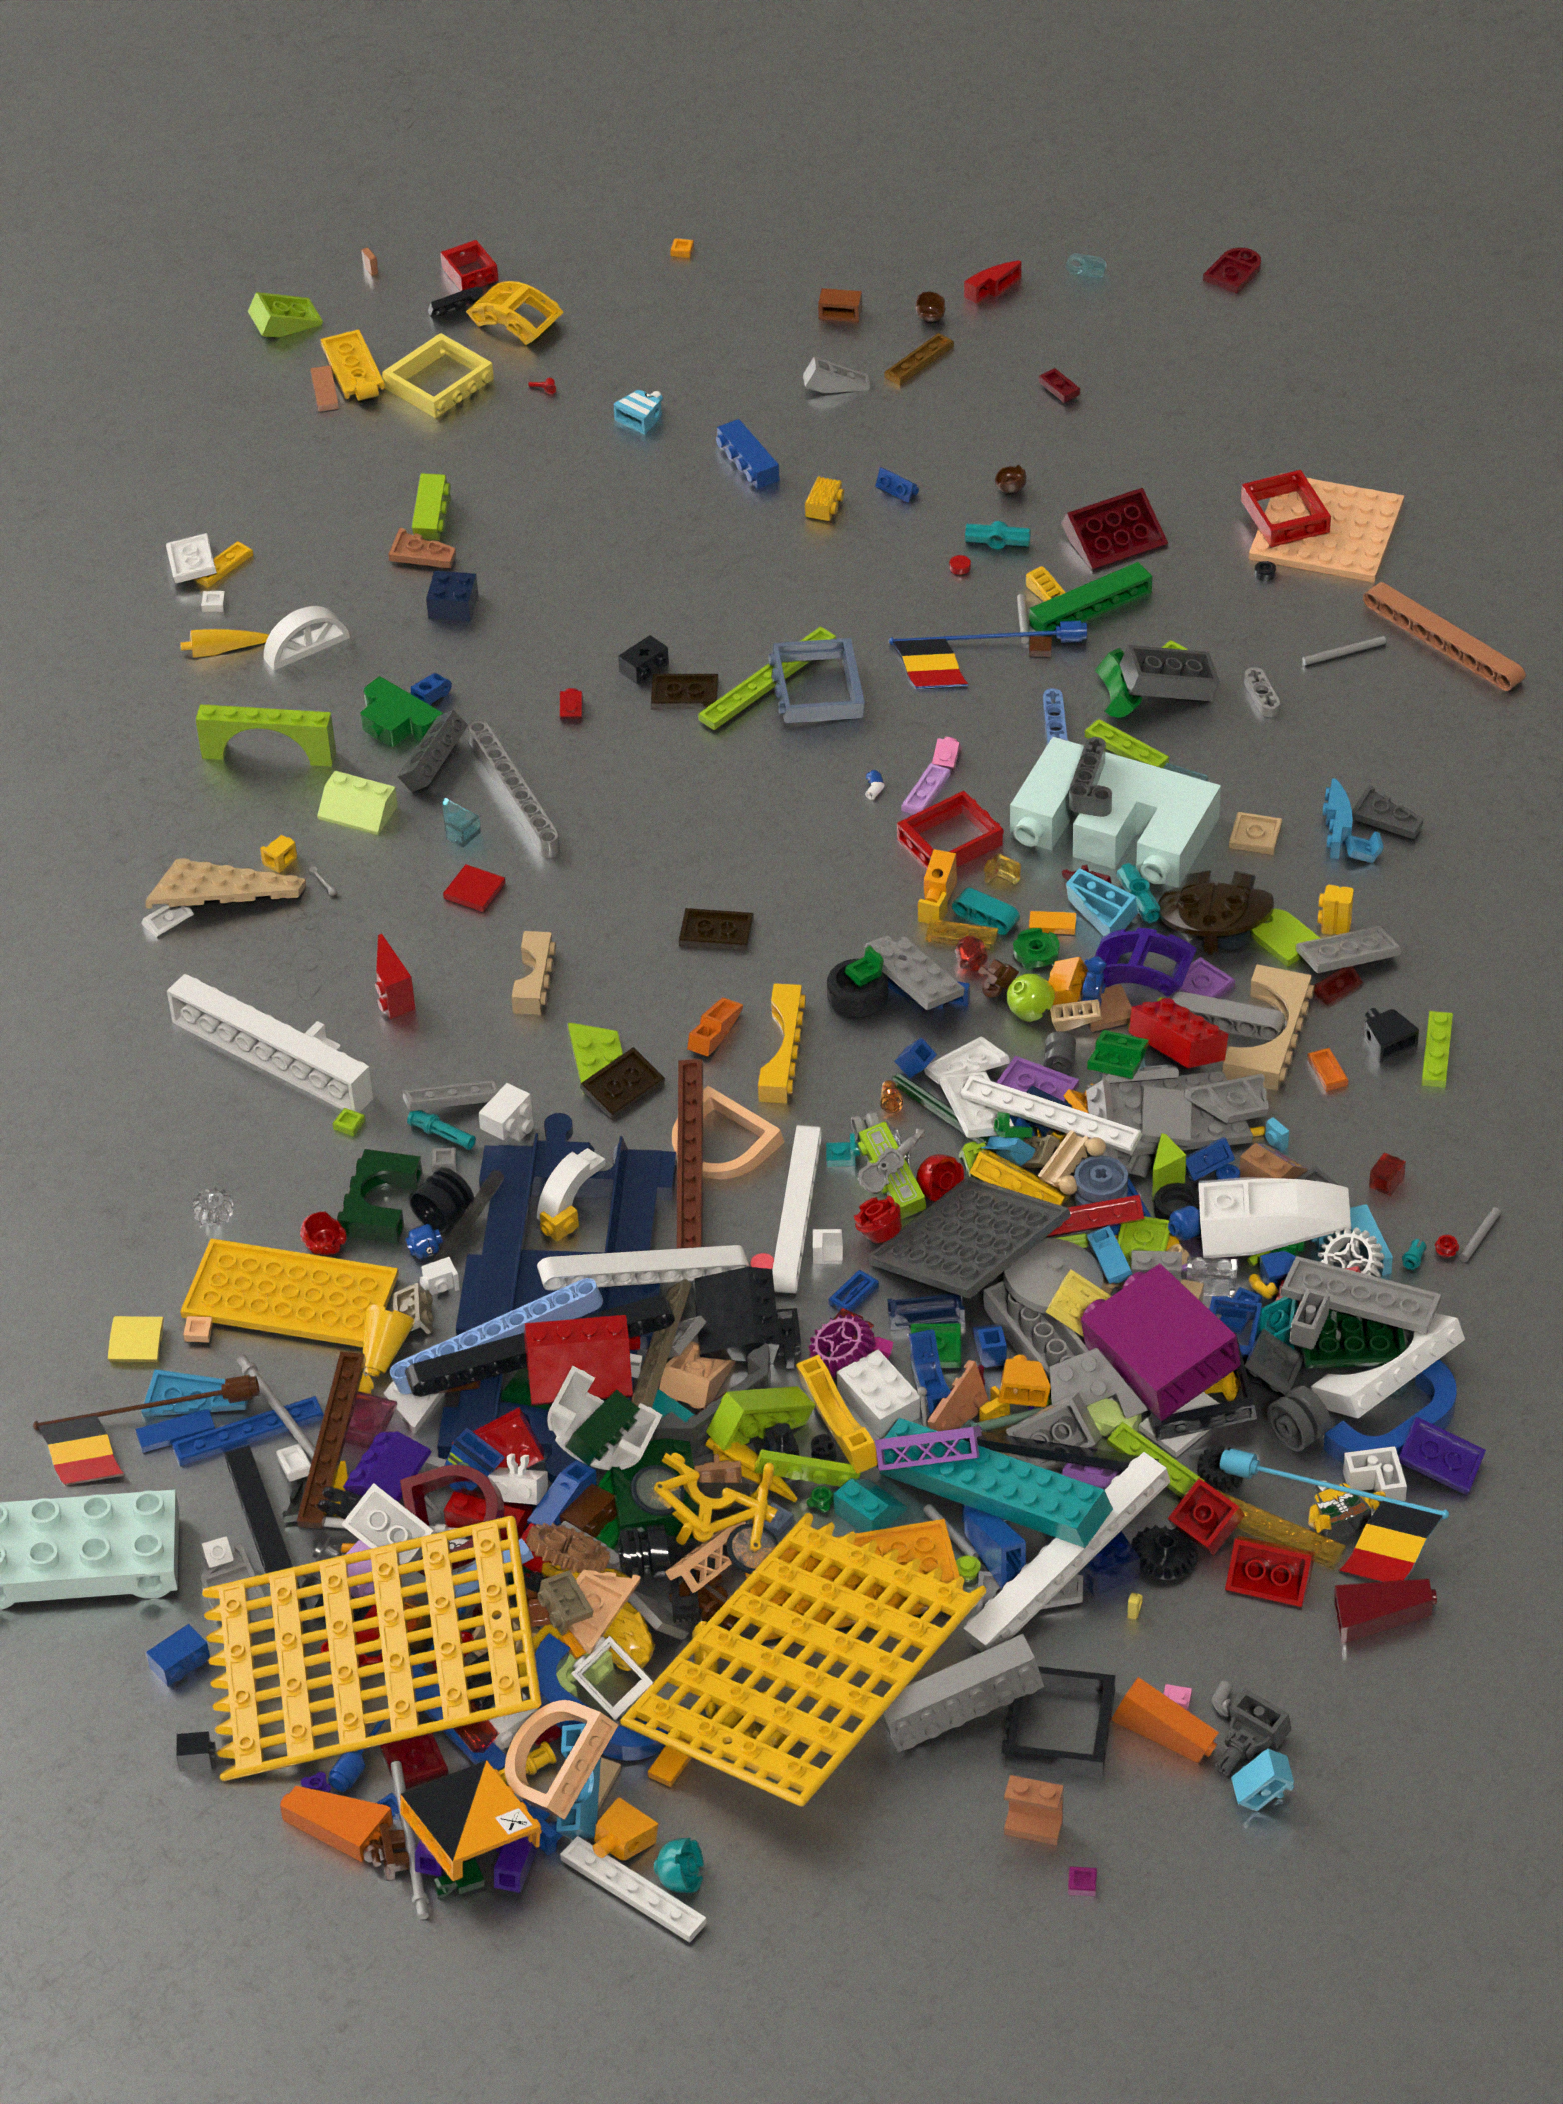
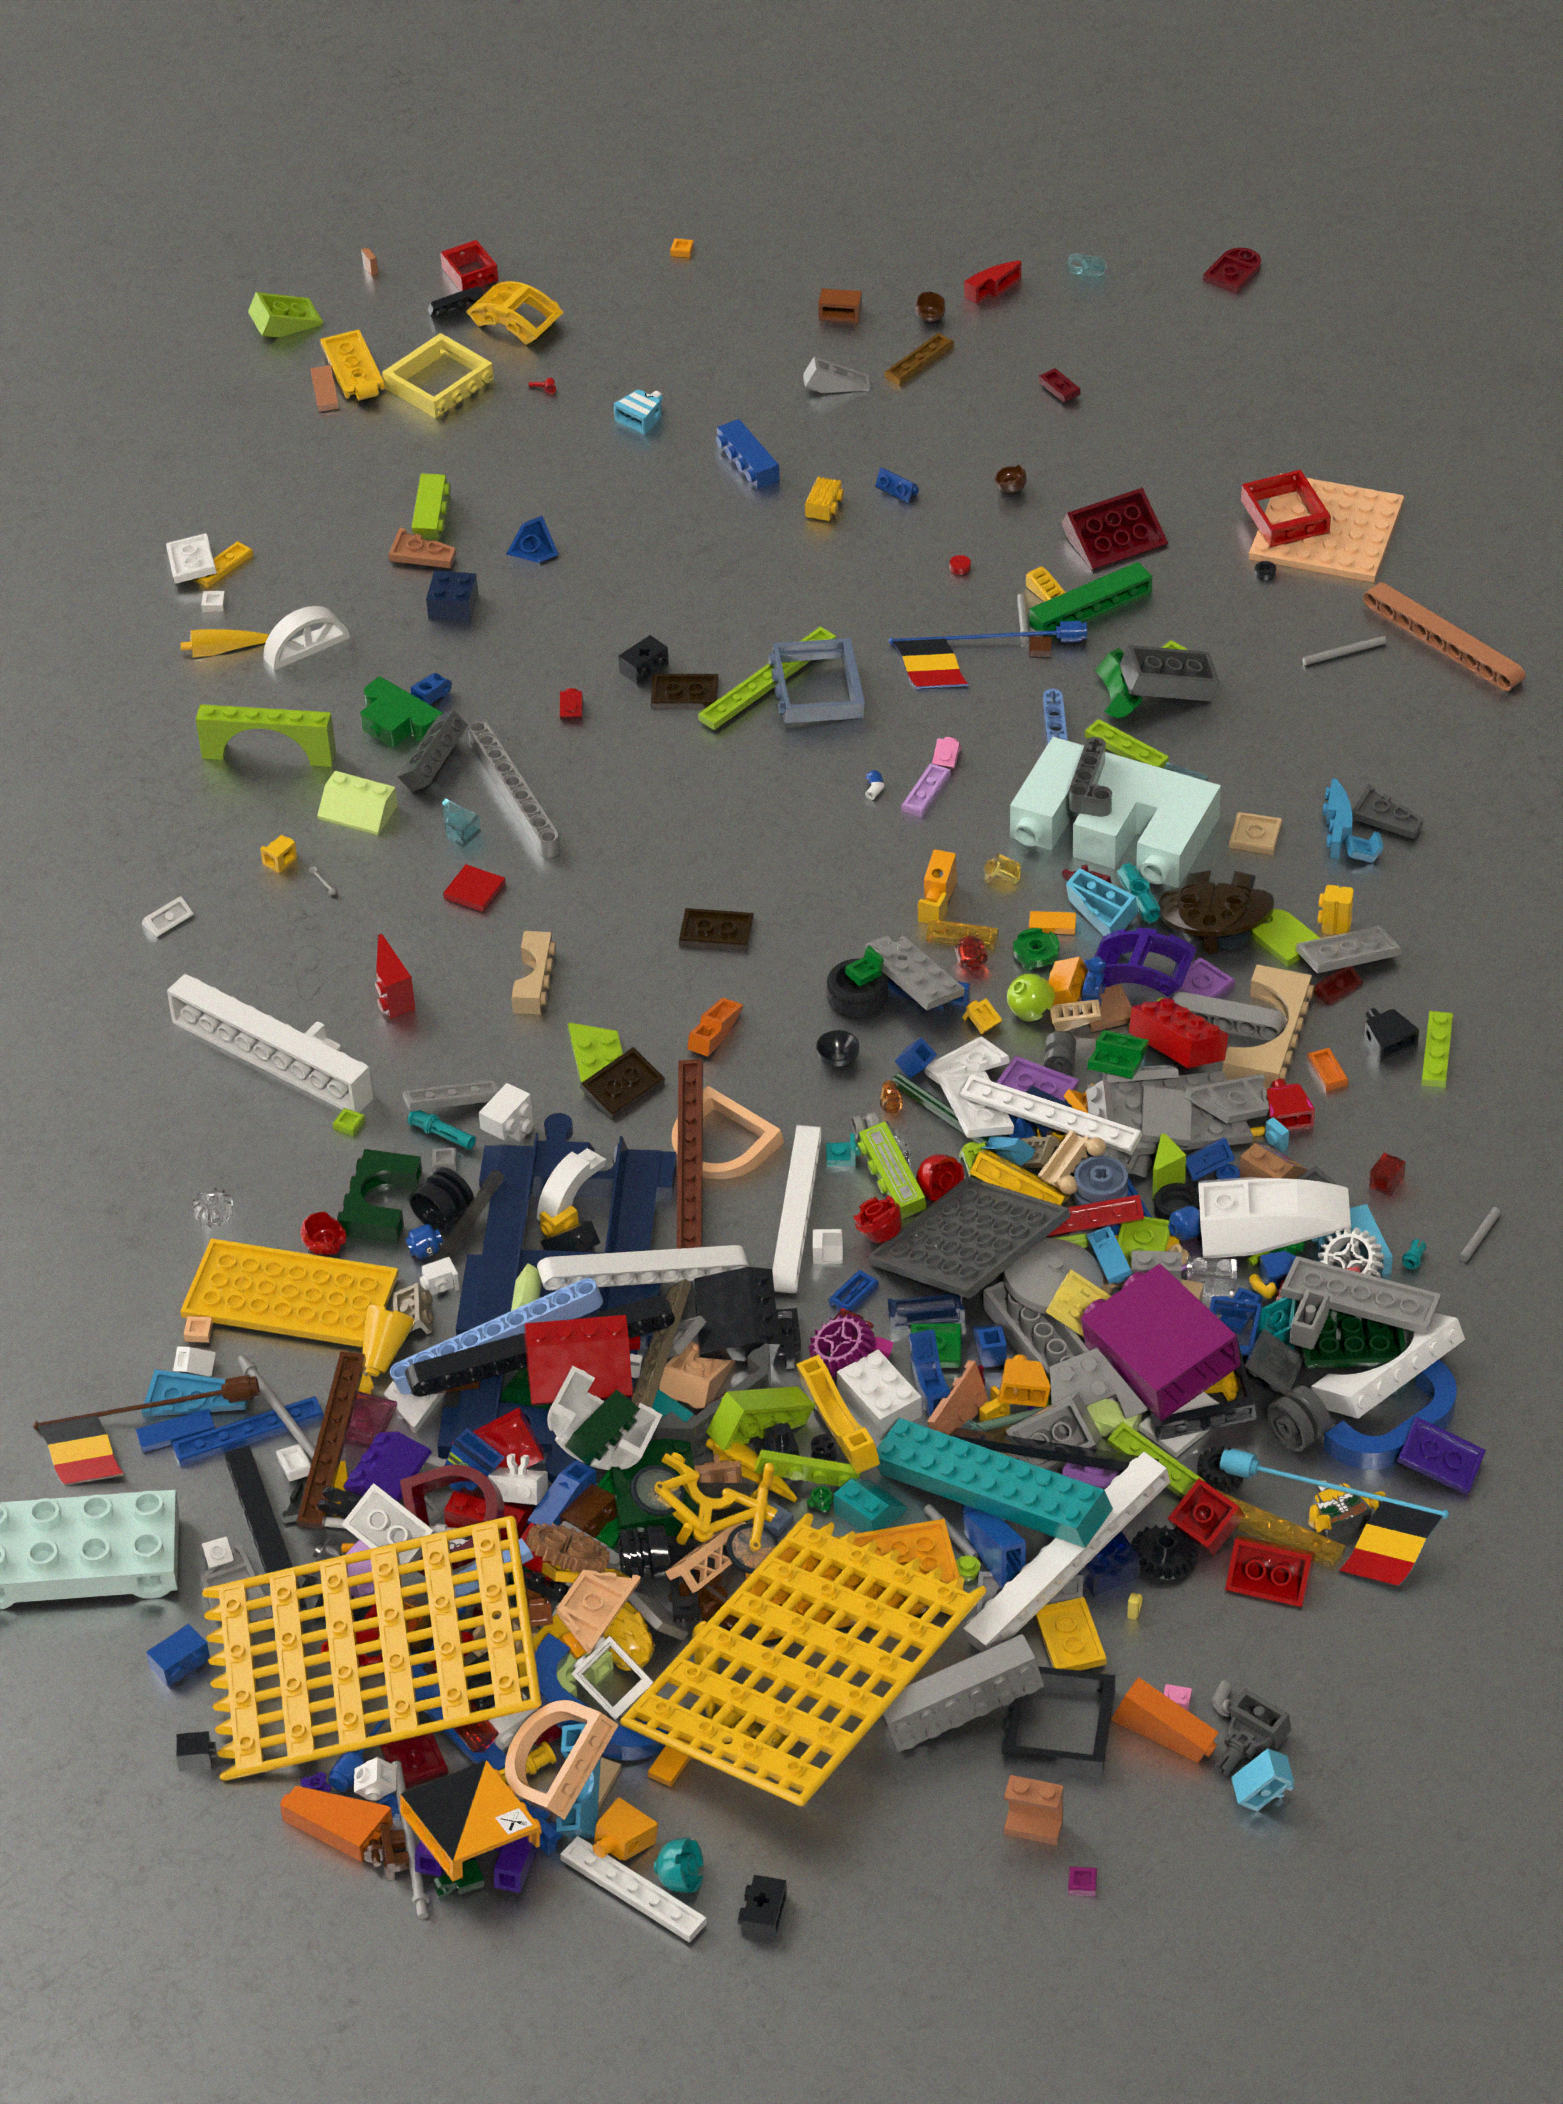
light yellow slope [108,1316,164,1362] -> none
tan wing [146,858,306,909] -> none
dark tan bracket [538,1570,593,1635] -> none
coral tile [750,1253,774,1269] -> none
yellow arch [758,983,806,1104] -> none
light grey piece [858,1128,926,1194] -> none
medium lavender fence [875,1426,982,1471] -> none
red window [897,790,1004,876] -> none
light grey hinge [917,1387,928,1428] -> none
teal beam [951,888,1020,935] -> none
teal piece [965,521,1031,550] -> none
reddish brown hips [978,959,1019,998] -> none
green bracket [994,1112,1032,1141] -> none
light grey beam [1244,667,1280,717] -> none
dark red slope [1334,1579,1437,1644] -> none
white brick [1343,1446,1407,1502] -> none
red plate [1435,1235,1459,1257] -> none
none -> white panel [173,1346,216,1377]
none -> white brick [354,1757,397,1802]
none -> blue slope [506,516,559,563]
none -> yellowish green brick [511,1264,542,1311]
none -> black slope [540,1221,601,1252]
none -> black brick [738,1875,787,1941]
none -> black piece [816,1030,859,1067]
none -> yellow bracket [962,998,1003,1035]
none -> yellow plate [1034,1597,1107,1671]
none -> red torso [1266,1079,1315,1130]

